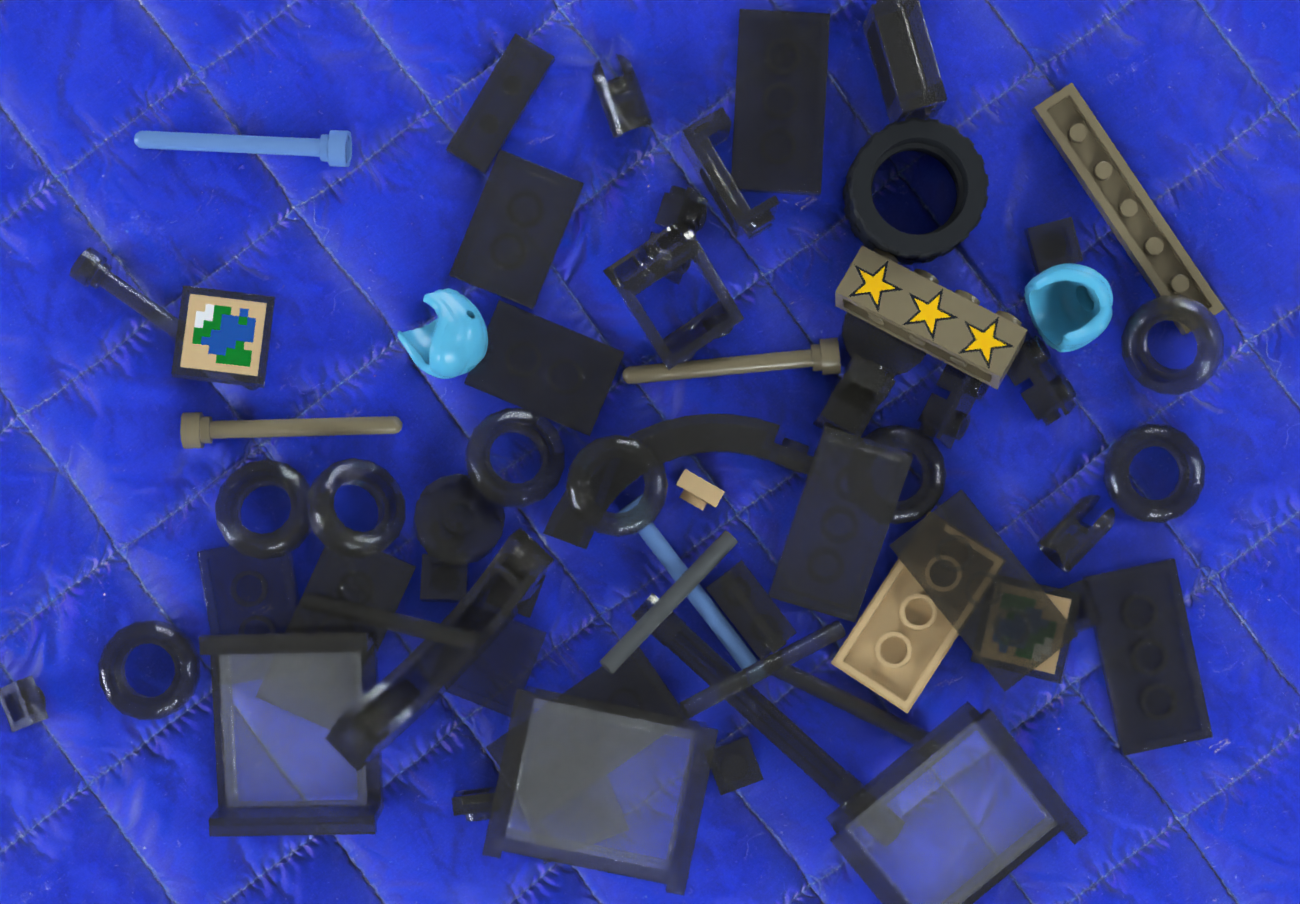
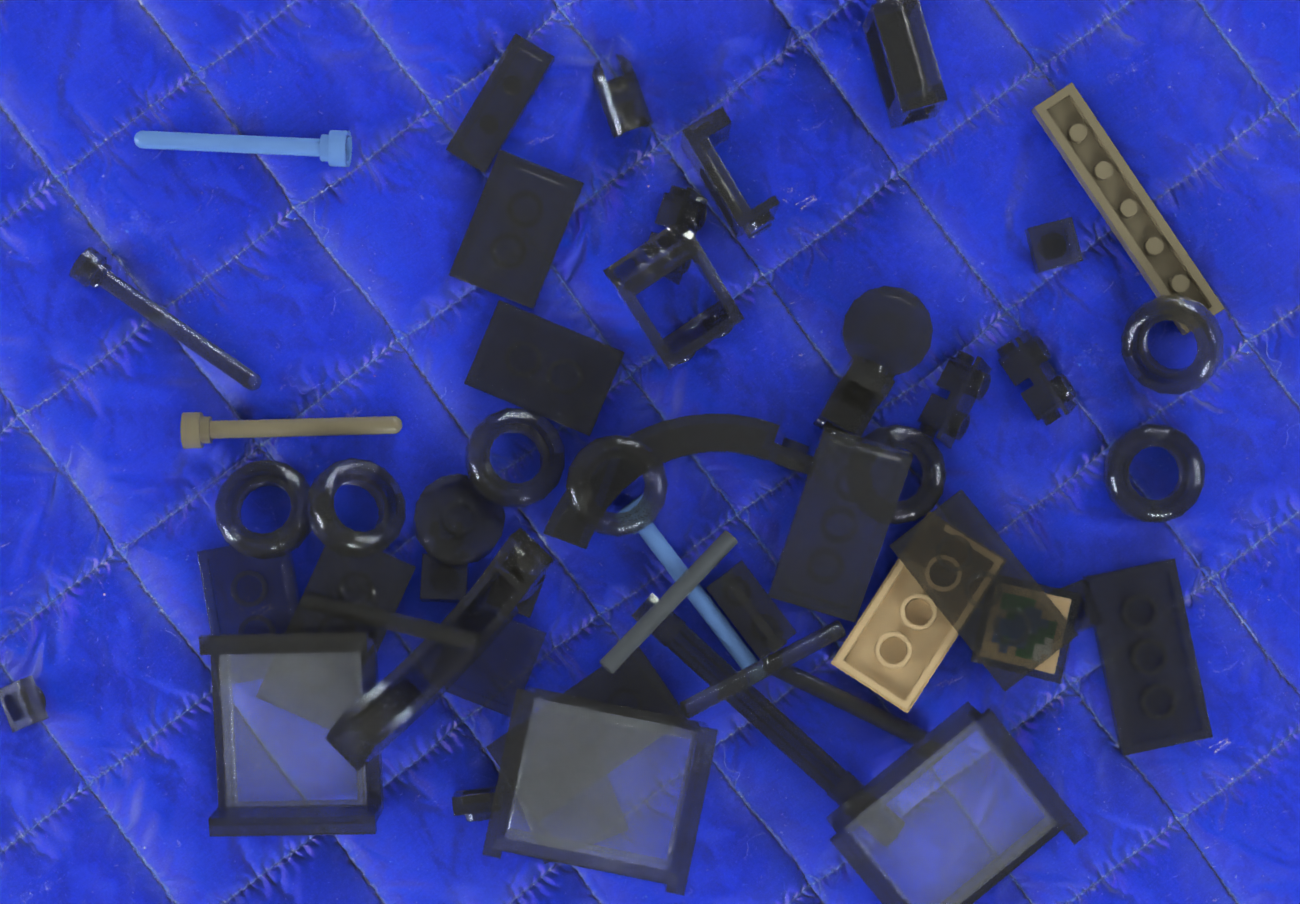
clear smoke wheel [98,620,201,720] -> none
tile [171,285,275,388] -> none
medium azure piece [397,288,488,379] -> none
dark tan piece [622,337,841,384] -> none
tan plate [676,469,725,511] -> none
clear smoke plate [705,735,763,795] -> none
clear smoke tile [730,9,830,196] -> none
dark tan brick [835,246,1027,390] -> none
black tyre [843,117,989,265] -> none
medium azure piece [1024,263,1113,352] -> none
clear smoke piece [1037,494,1116,573] -> none

